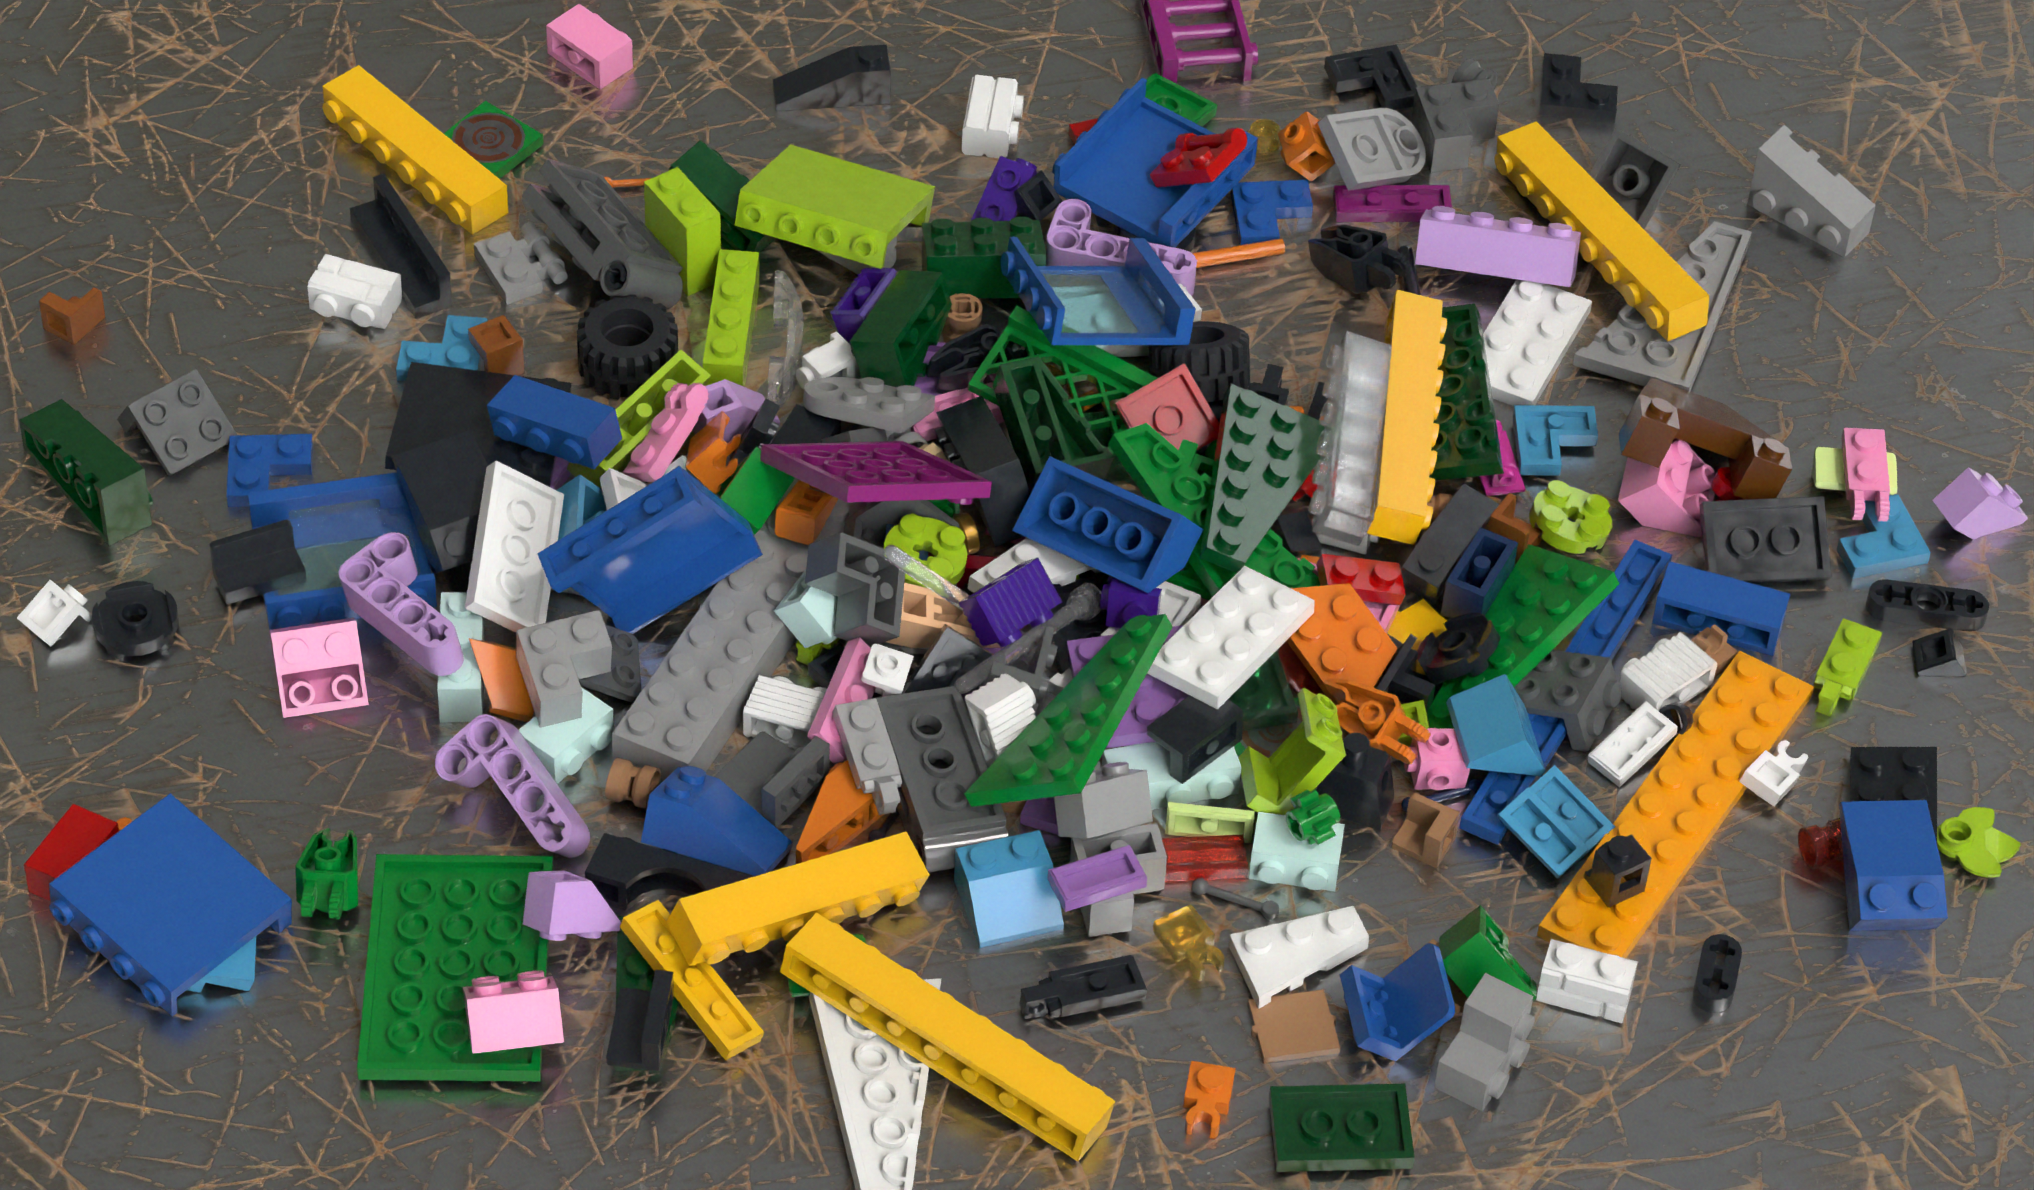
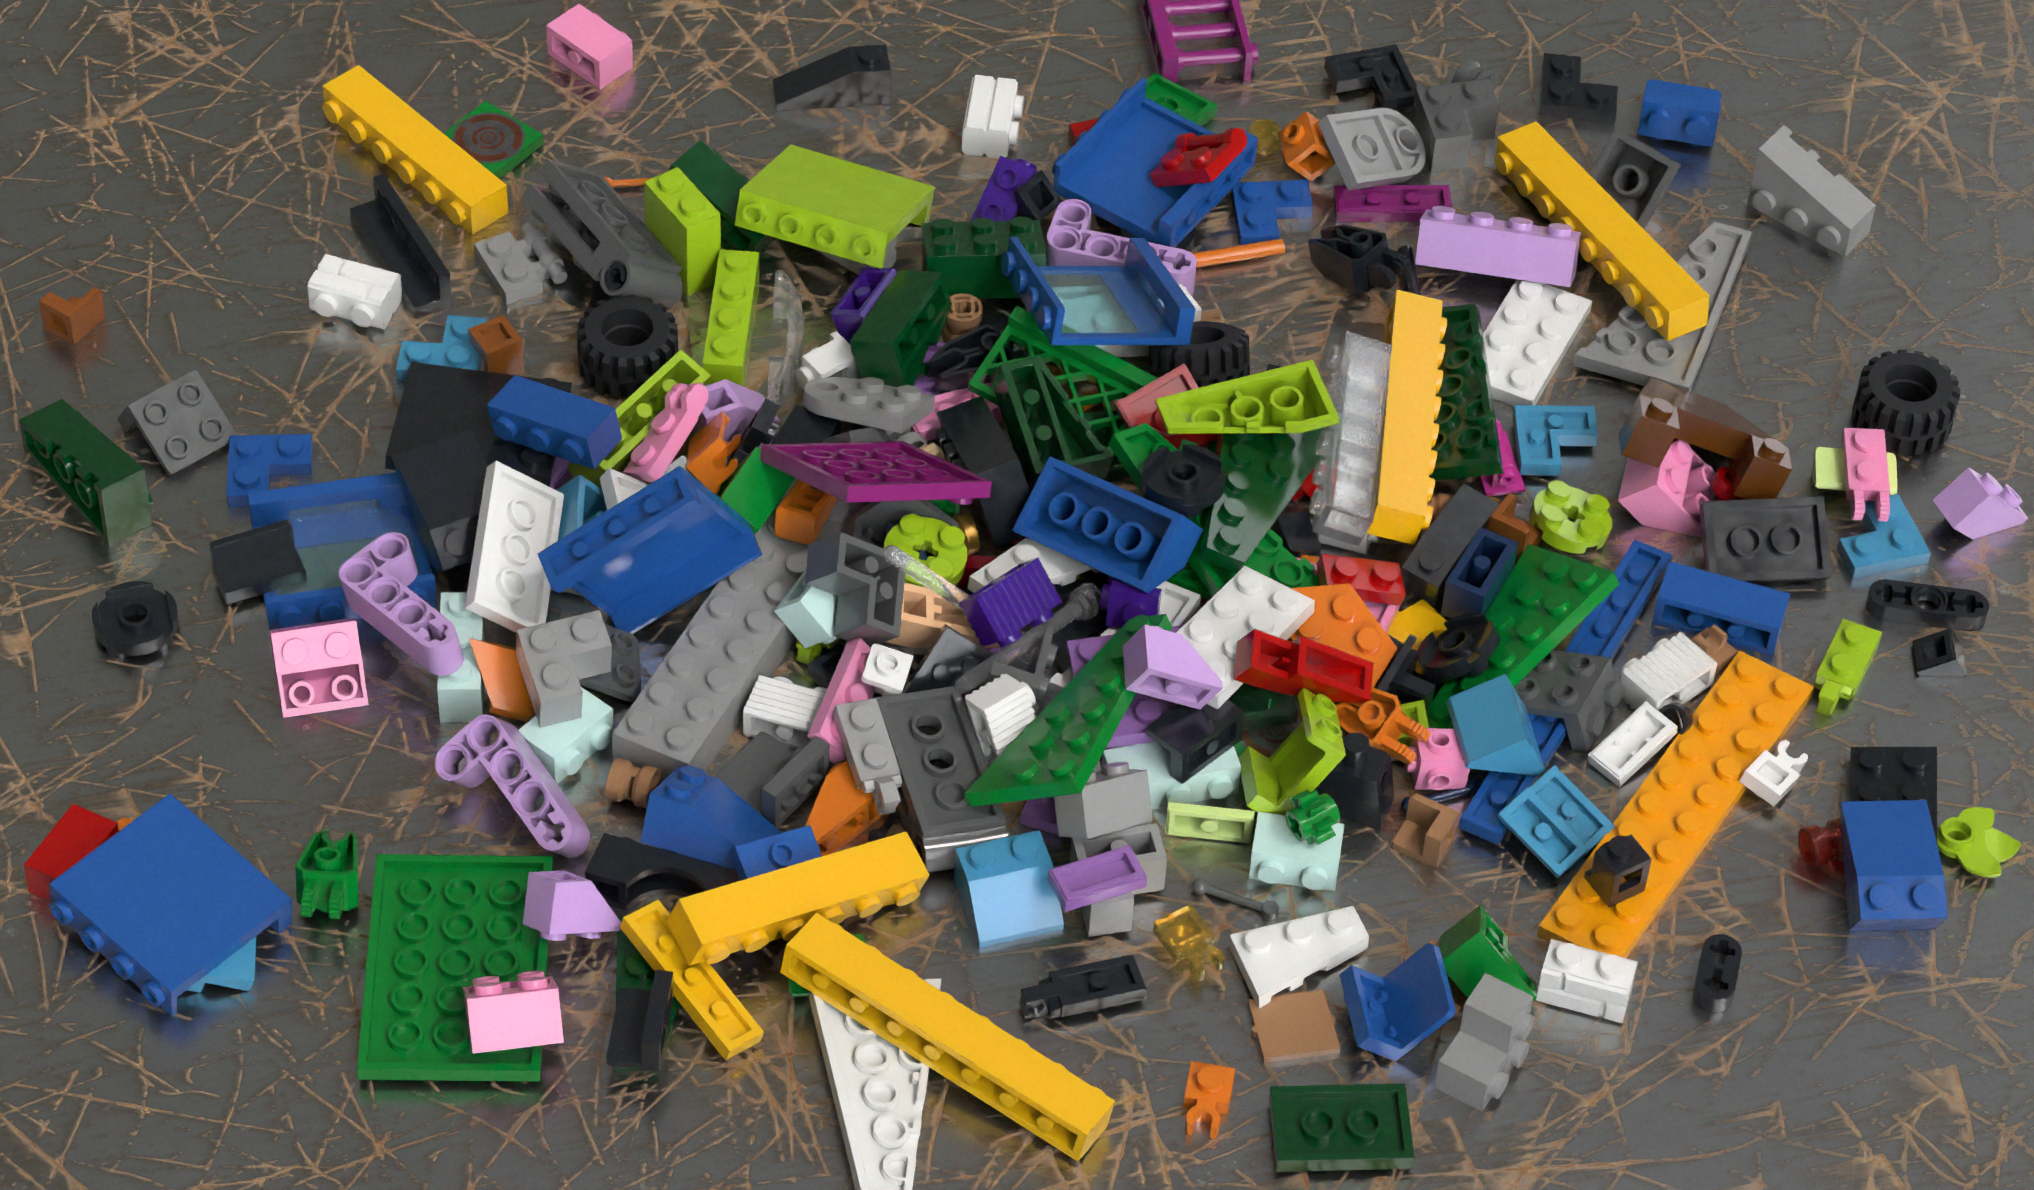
white bracket [17,580,92,647] -> none
clear red tile [1162,834,1249,882] -> none
none -> blue plate [729,825,822,881]
none -> lavender slope [1123,625,1223,710]
none -> black plate [1142,444,1225,518]
none -> lime wedge [1155,359,1339,434]
none -> red slope [1233,629,1374,703]
none -> blue bracket [1637,79,1722,147]
none -> black tyre [1852,350,1960,455]

